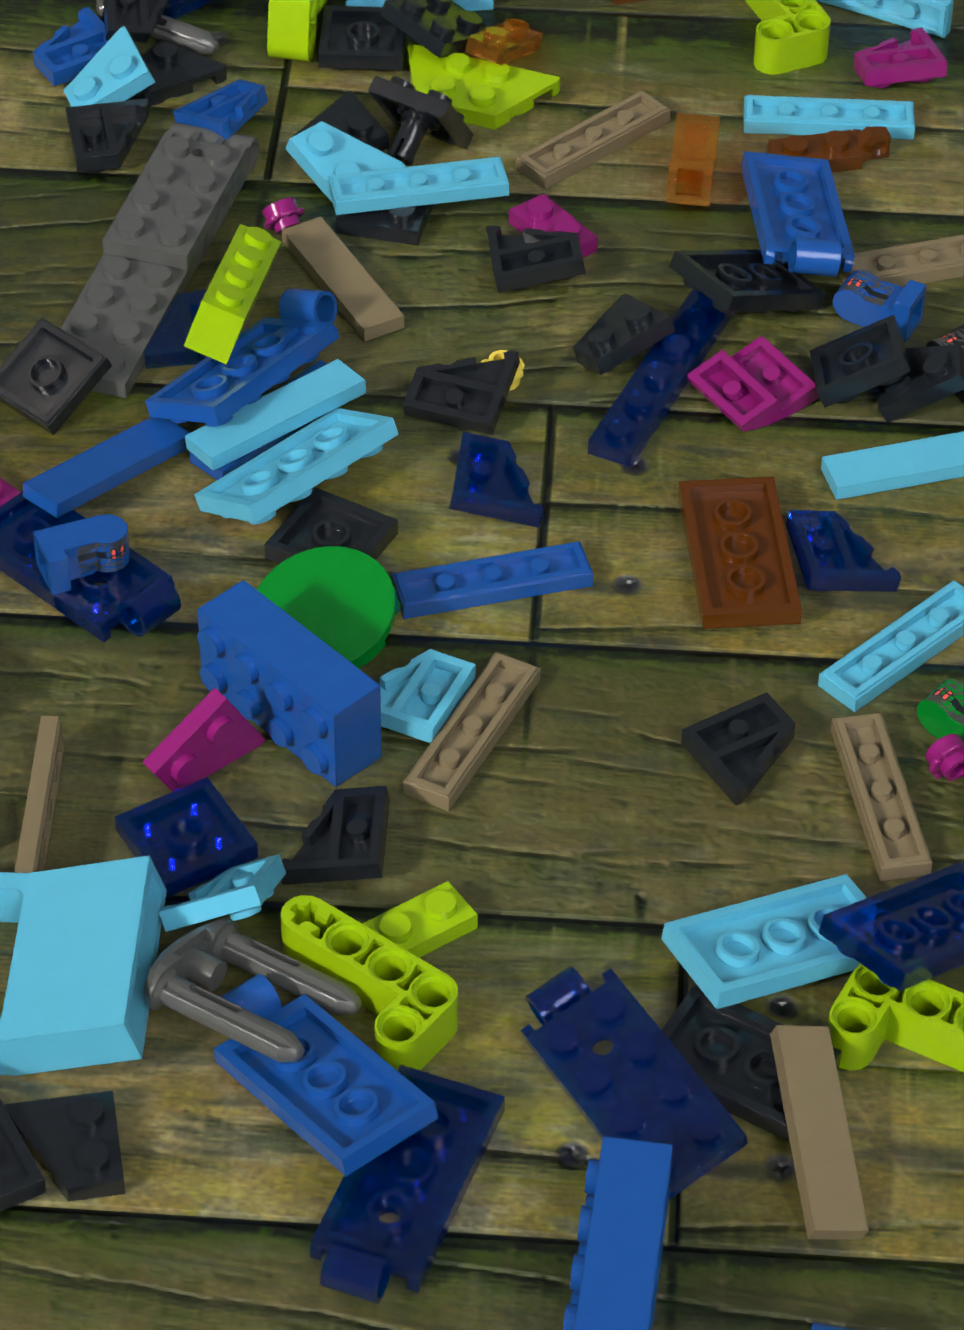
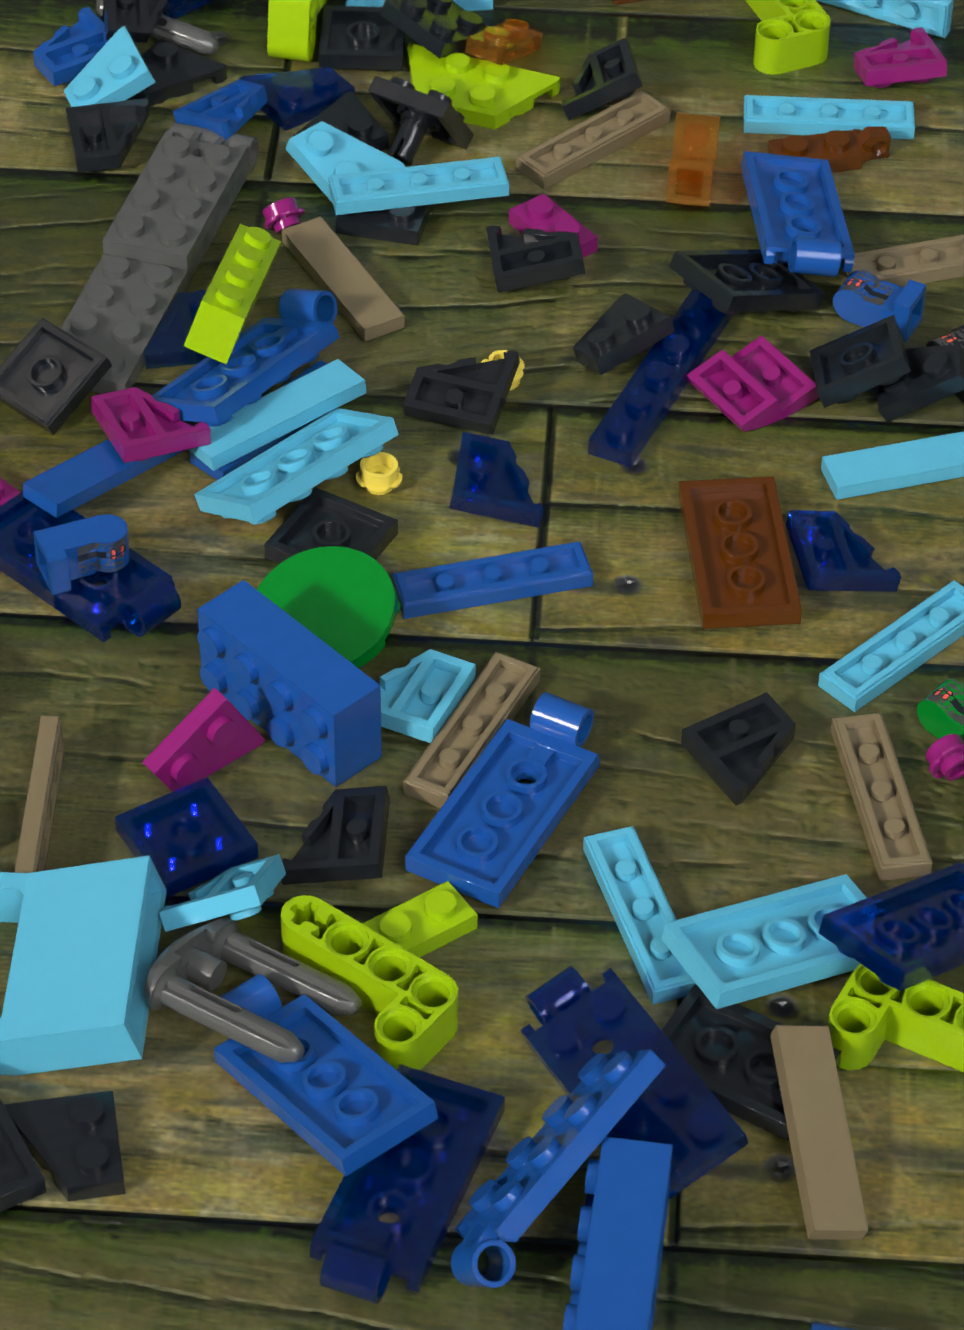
none -> magenta wing [91,387,211,463]
none -> clear blue wing [239,67,355,131]
none -> light yellow plate [356,452,403,495]
none -> blue hinge [405,692,600,908]
none -> blue hinge [451,1049,666,1288]
none -> black wing [561,37,643,120]
none -> medium azure tile [583,826,697,1005]

